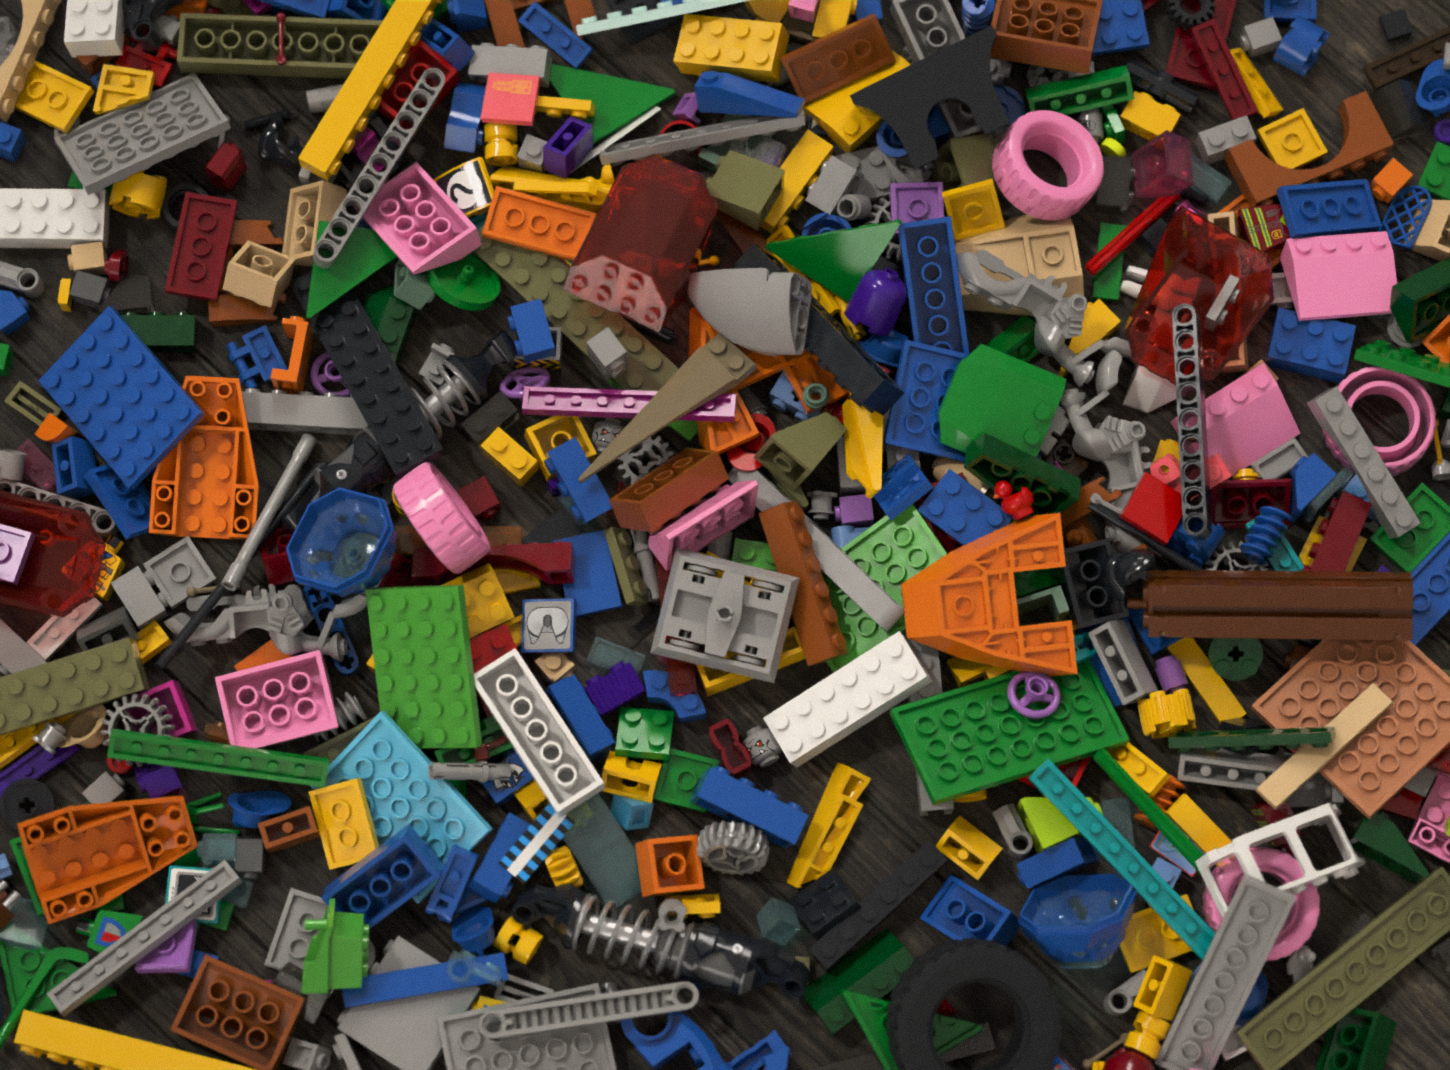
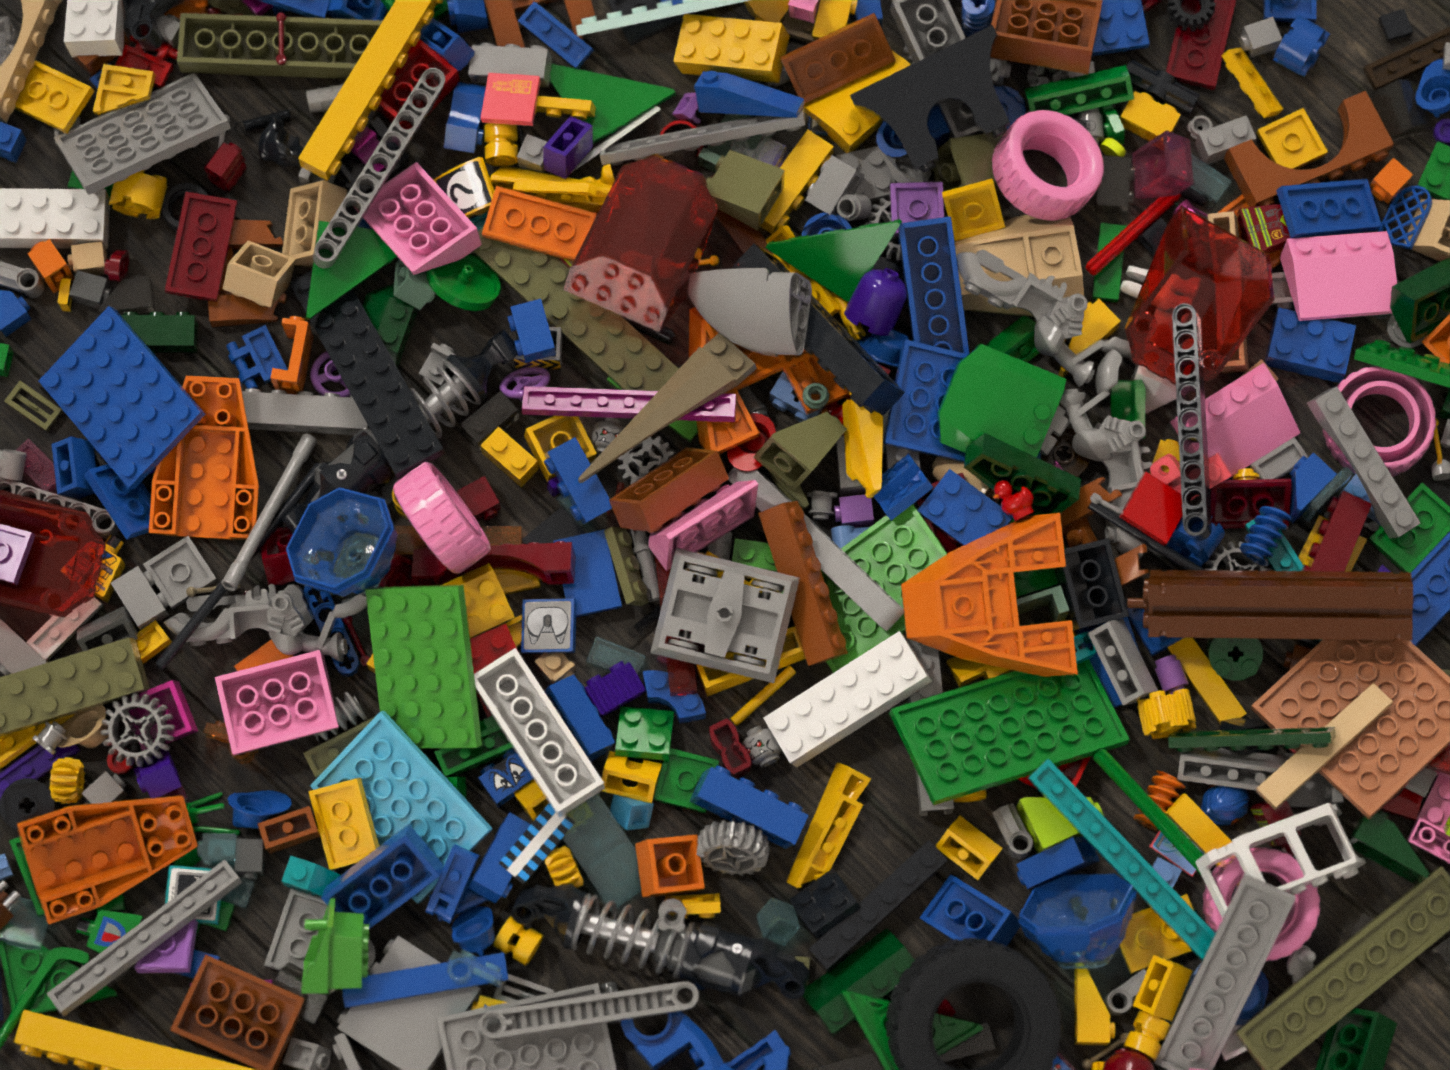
orange brick [35,412,78,443] -> none
green plate [107,728,329,788] -> none
light grey pin [428,761,511,783] -> none
clear red hand [474,735,508,762] -> none
light grey brick [586,327,628,381] -> none
medium lavender piece [1007,671,1060,718] -> none
clear light blue tile [1101,798,1135,849] -> none
black hair [1105,549,1156,601] -> none
yellow plate [1107,742,1171,797] -> none
dark red plate [1190,18,1258,121] -> none
light grey plate [1204,274,1241,332] -> none
none -> orange brick [27,239,74,294]
none -> yellow gear [49,757,85,804]
none -> teal slope [282,856,340,897]
none -> dark red hinge [342,616,370,667]
none -> yellow piece [730,665,796,726]
none -> yellow slope [1074,962,1115,1045]
none -> green panel [1110,380,1146,438]
none -> light grey plate [1187,115,1213,140]
none -> blue hair [1201,785,1249,826]

